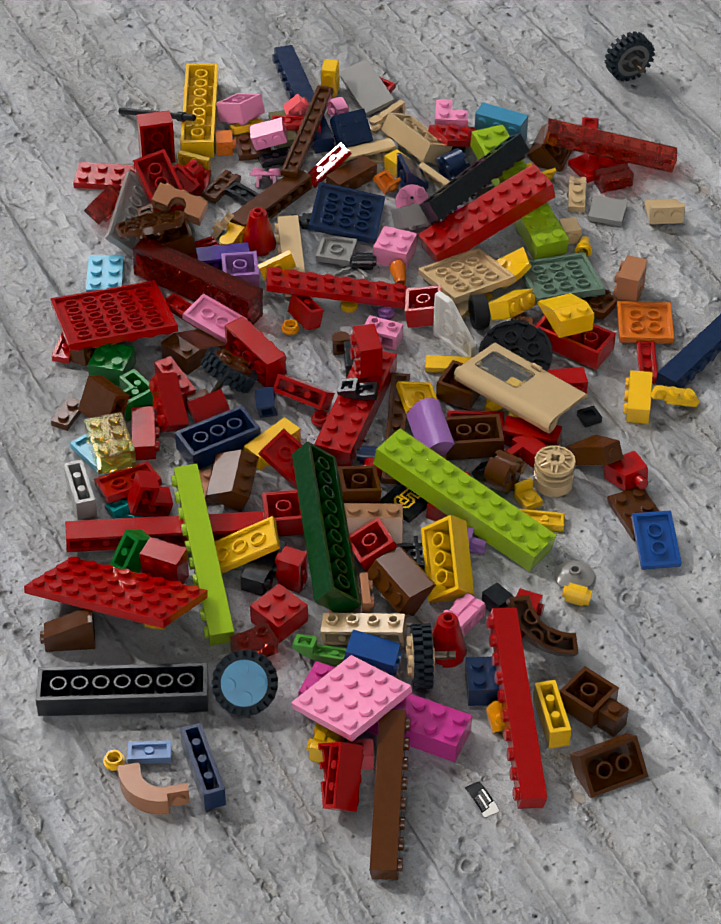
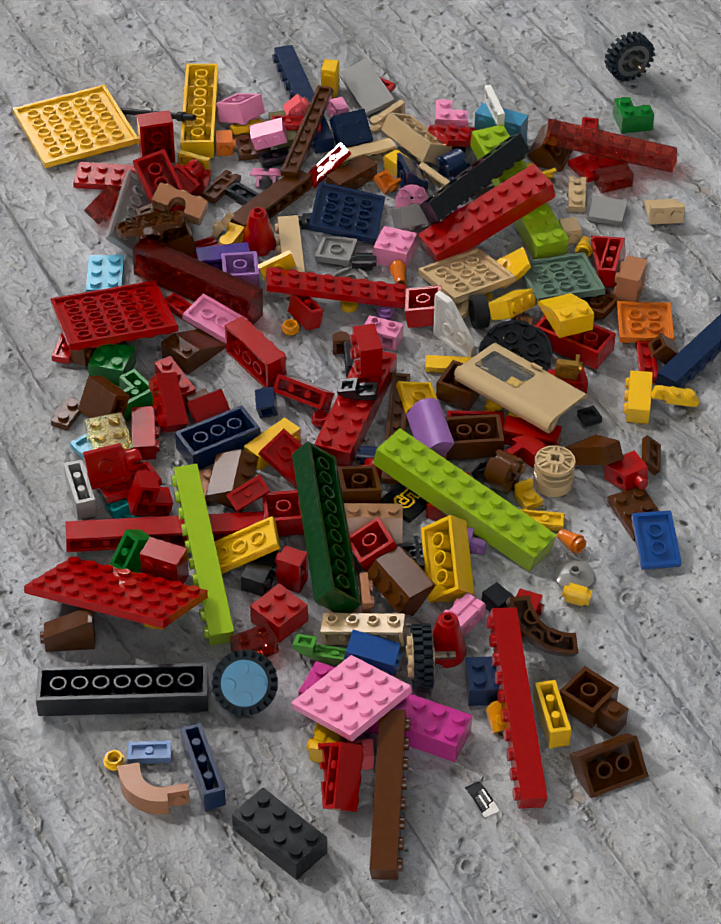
black wheel [200,346,258,393] -> none
none -> yellow plate [13,84,139,168]
none -> red plate [82,443,143,490]
none -> red plate [226,474,270,512]
none -> black brick [232,788,327,880]
none -> white tile [484,85,505,126]
none -> pearl gold bracket [555,354,583,380]
none -> orange cone [557,529,587,553]
none -> red wedge [591,235,626,287]
none -> green brick [613,97,654,134]
none -> reddish brown plate [642,435,661,475]
none -> reddish brown brick [648,333,679,365]

